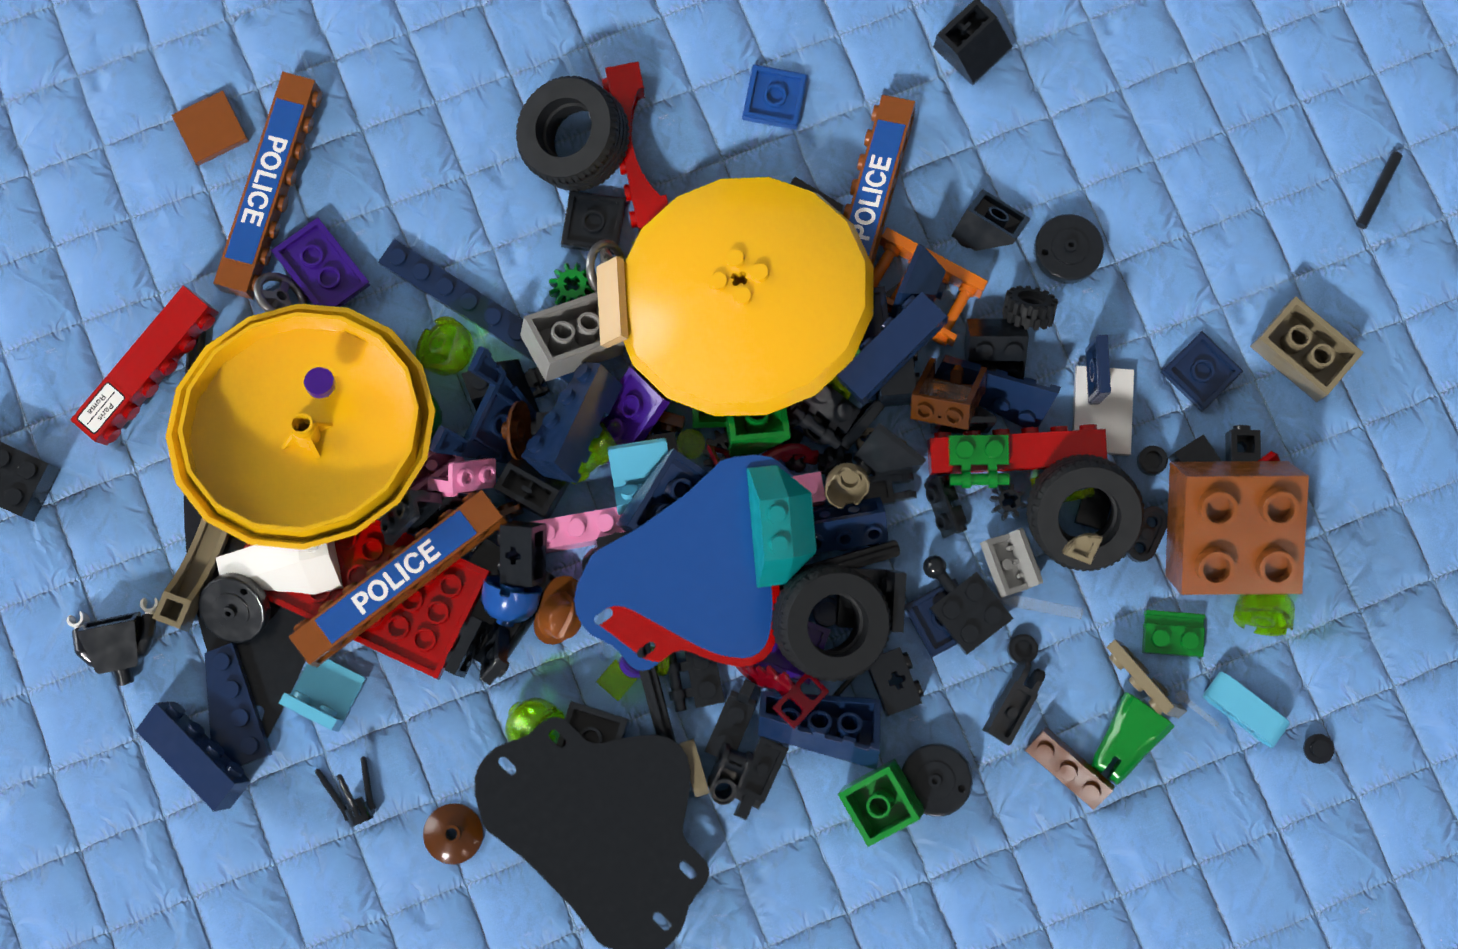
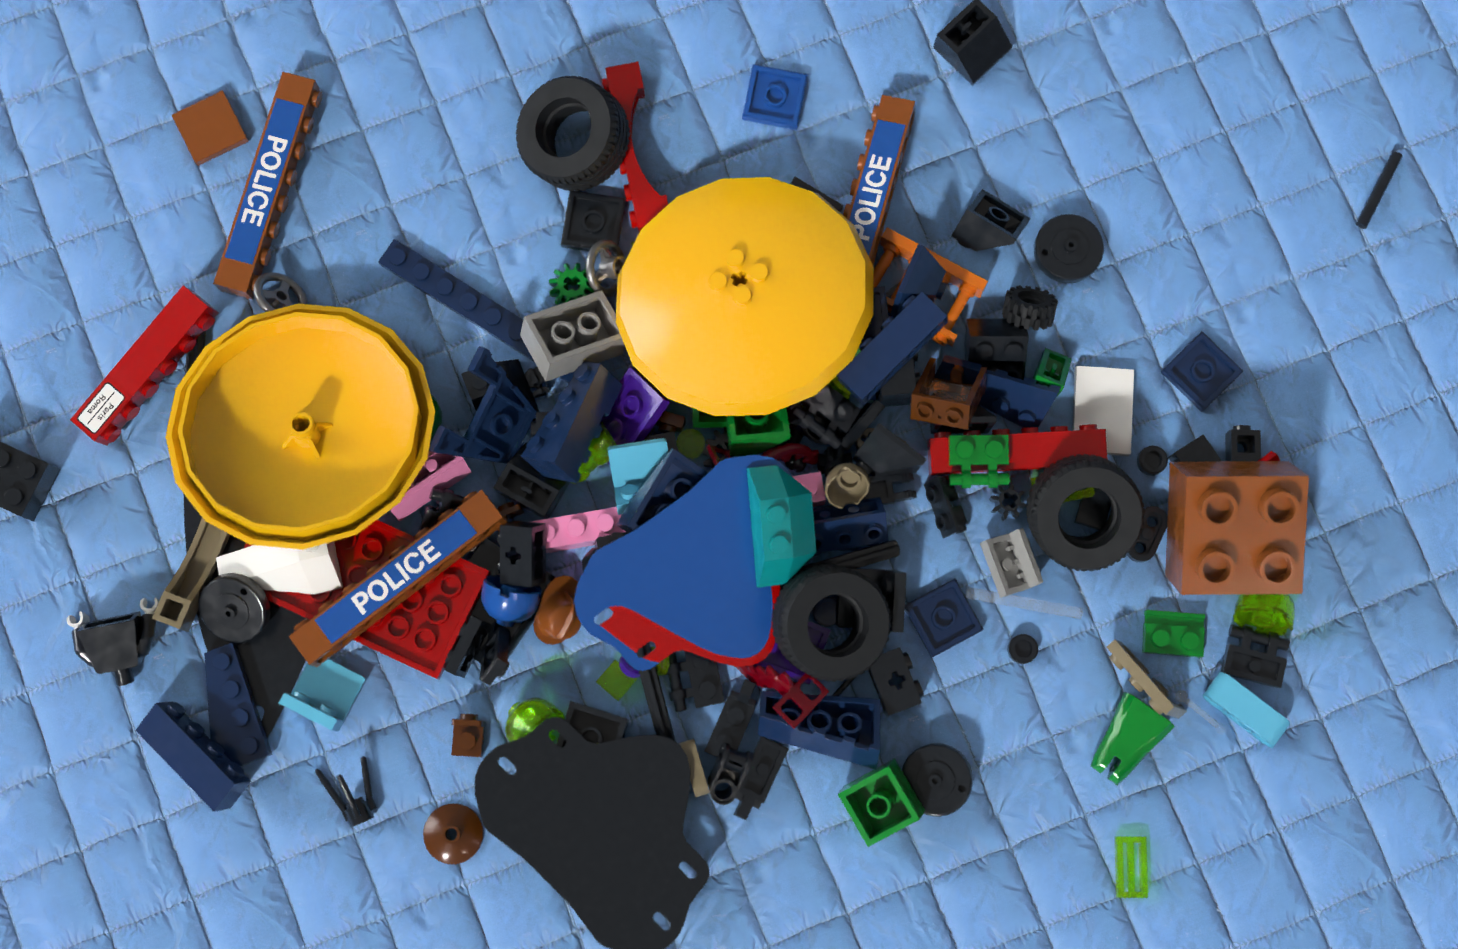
dark purple plate [271,217,370,307] -> none
dark purple tile [304,367,336,399] -> none
black bracket [380,490,443,545] -> none
clear neon green cylinder [416,316,474,376] -> none
bright pink bracket [428,458,496,497] -> none
reddish brown dish [501,401,531,460] -> none
tan tile [596,256,628,348] -> none
black plate [923,555,1014,655] -> none
black hinge [982,659,1046,746] -> none
plate [1025,727,1115,810] -> none
dark tan tile [1062,533,1103,565] -> none
dark blue tile [1085,335,1111,405] -> none
dark tan brick [1250,296,1364,402] -> none
black plate [1303,734,1334,764] -> none
none -> reddish brown bracket [451,714,485,757]
none -> green slope [1032,347,1072,396]
none -> clear neon green tile [1114,836,1148,898]
none -> black plate [1221,625,1290,688]

